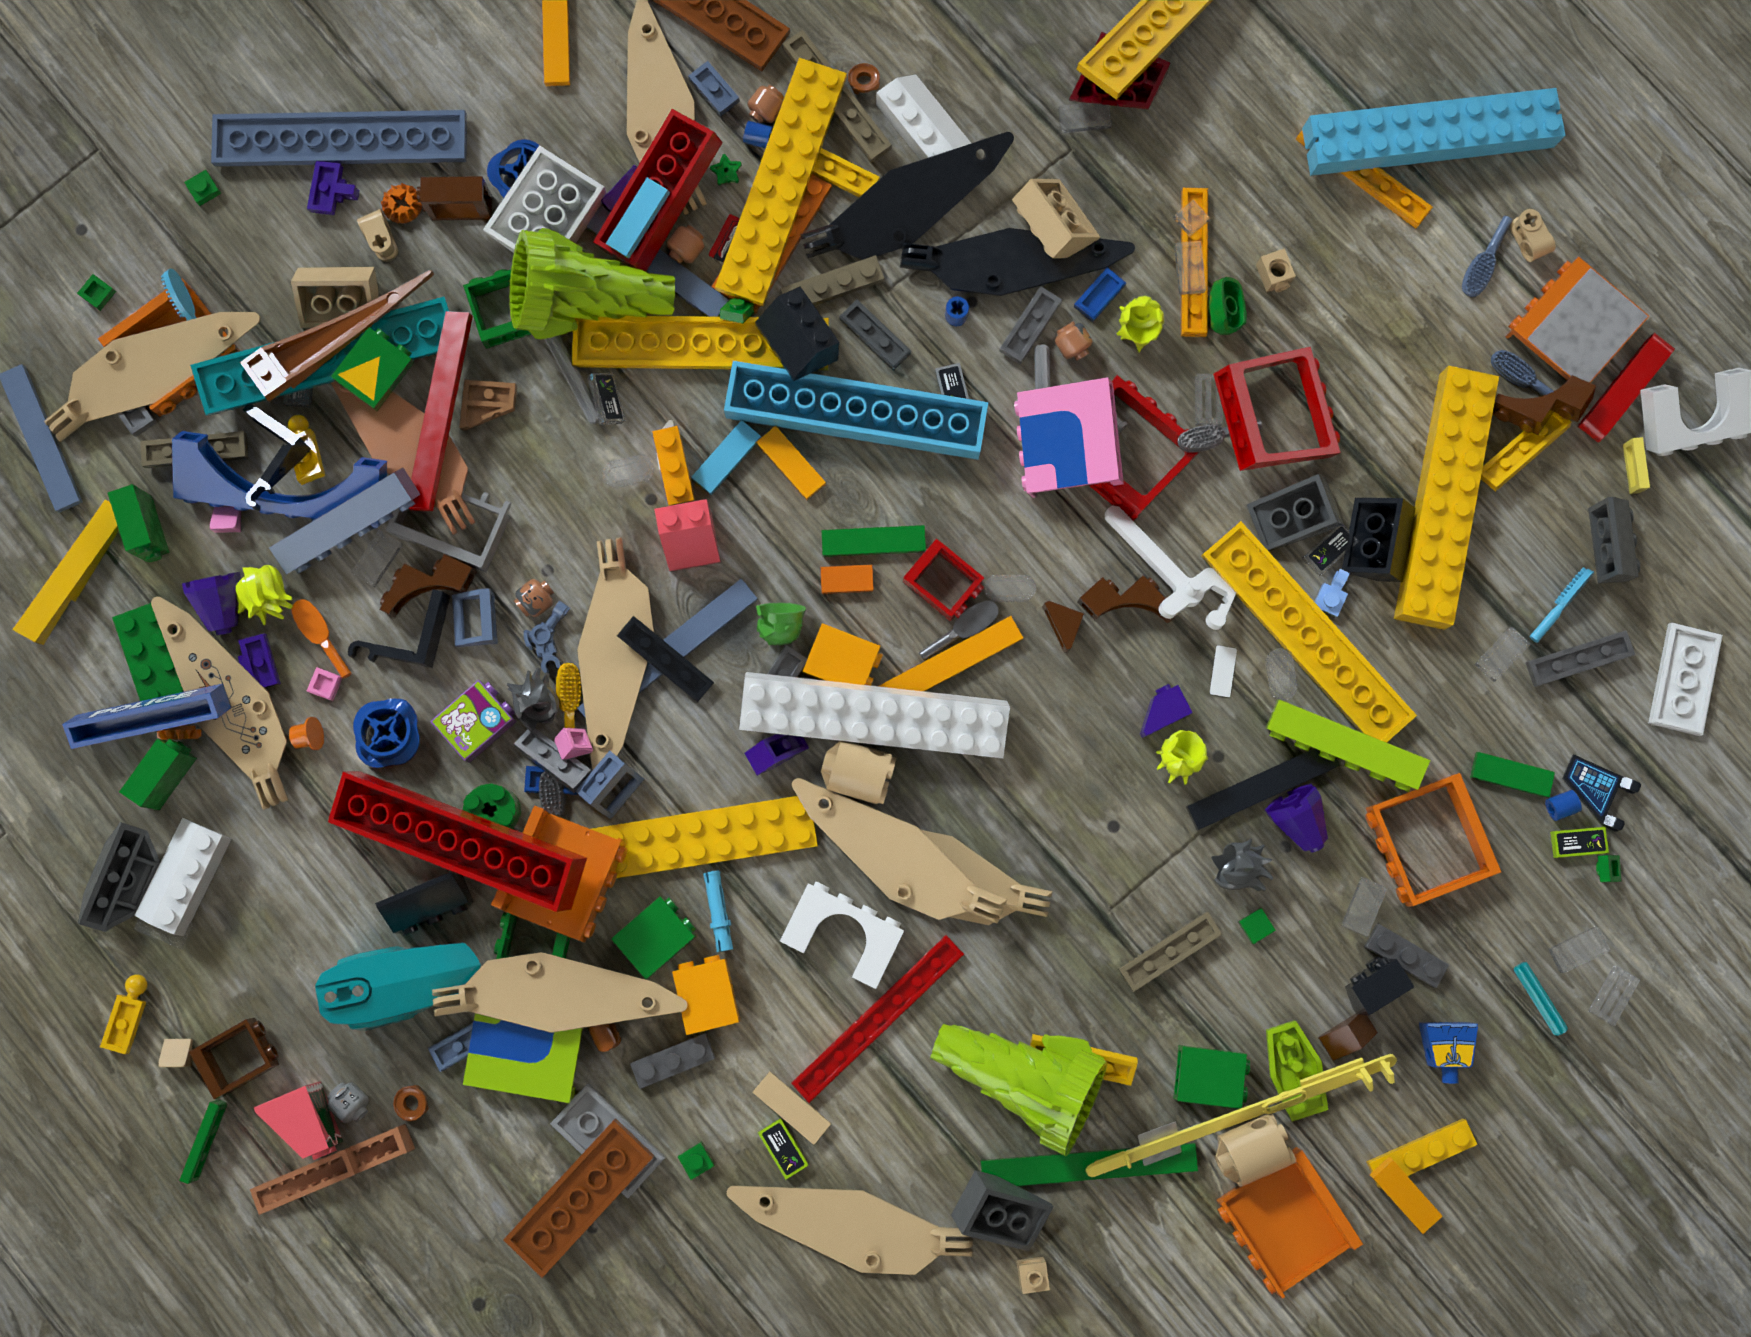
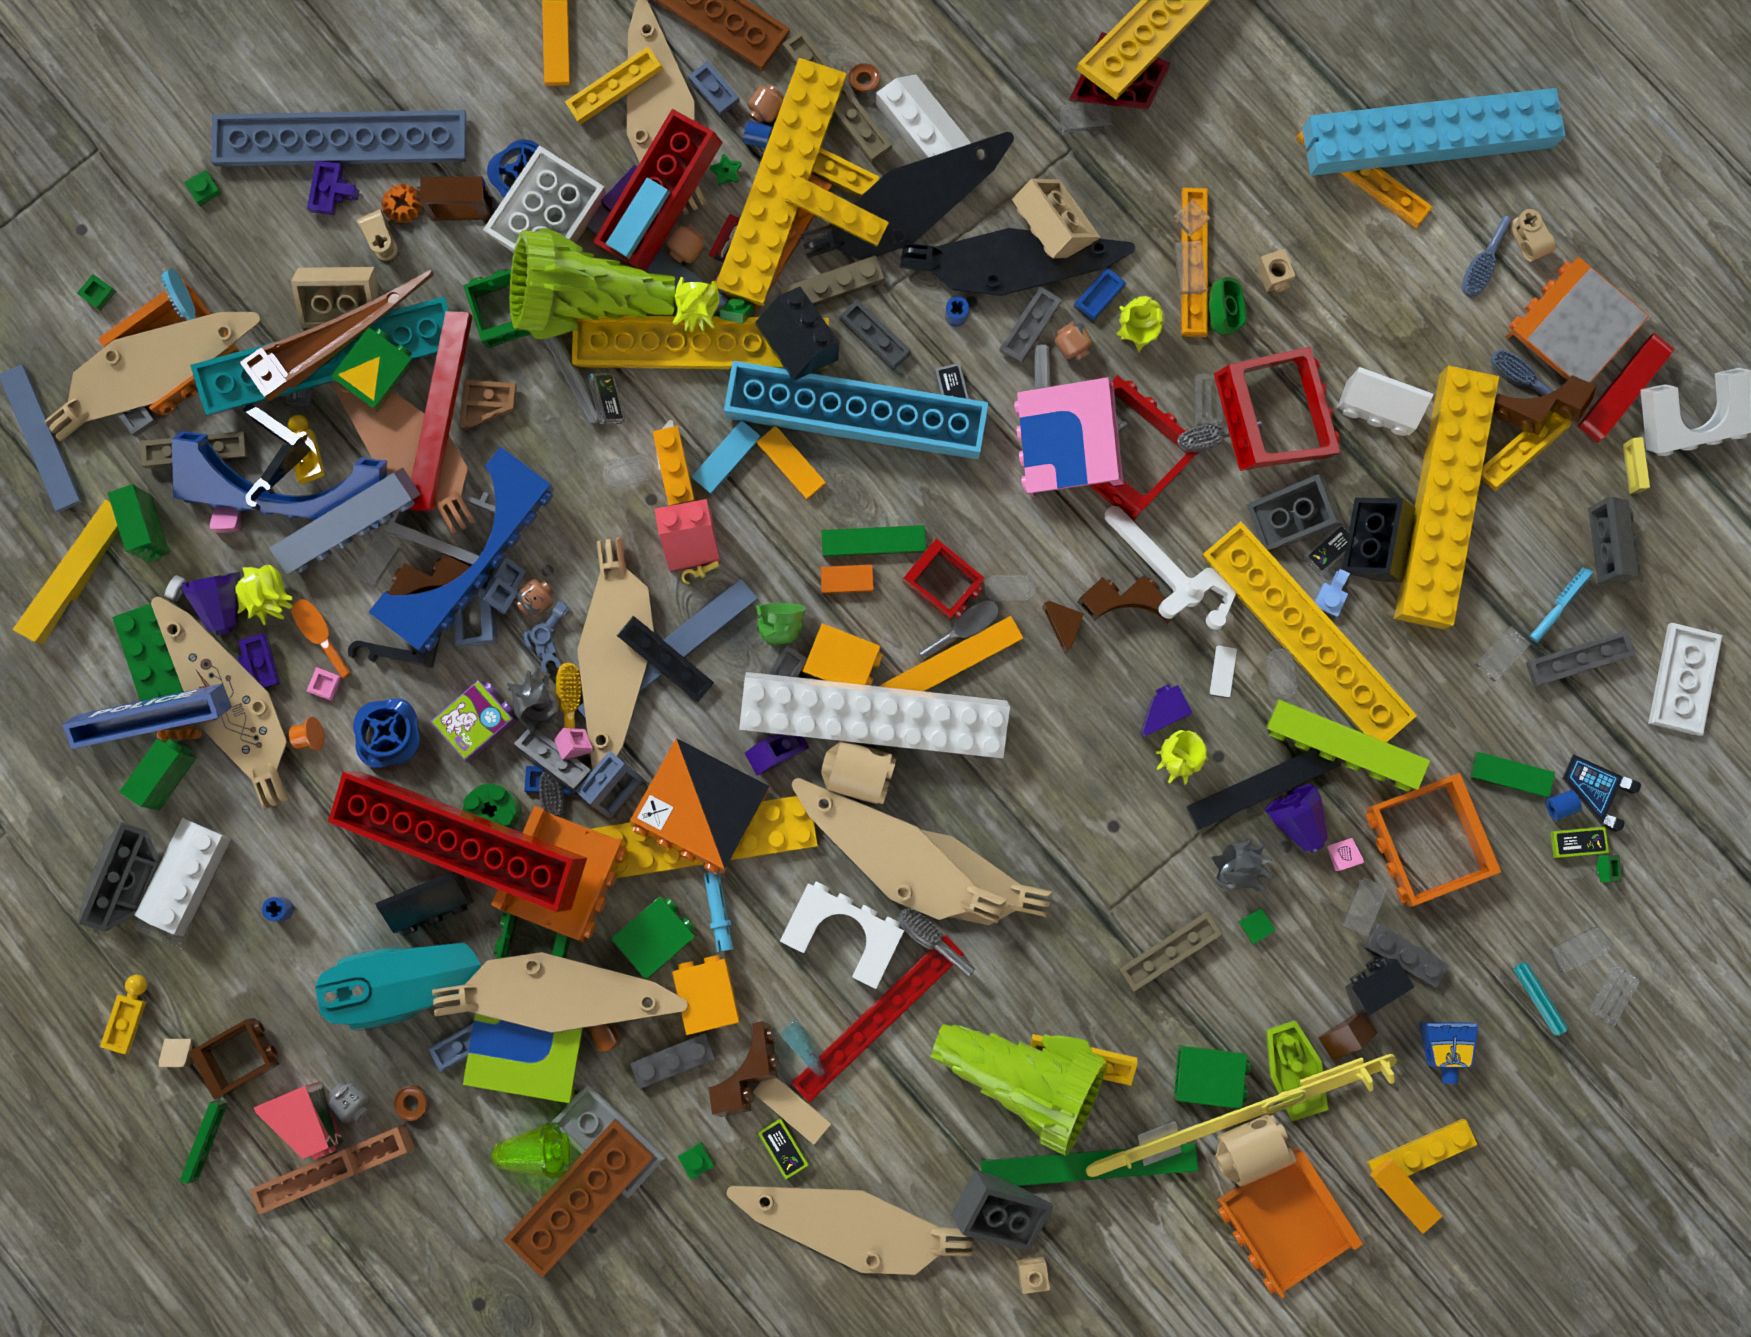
none -> white tile [164,575,187,602]
none -> blue gear [262,897,294,921]
none -> blue arch [369,447,554,654]
none -> sand blue slope [482,557,526,614]
none -> clear neon green cone [491,1122,570,1179]
none -> yellow plate [565,46,664,125]
none -> panel [630,738,770,875]
none -> neon yellow hair [673,277,719,333]
none -> light yellow hand [681,561,720,584]
none -> reddish brown arch [709,1021,780,1117]
none -> clear light blue slope [780,1020,825,1076]
none -> yellow plate [785,175,889,247]
none -> flat silver piece [897,908,975,977]
none -> bright pink slope [1327,838,1364,871]
none -> white slope [1337,367,1433,436]

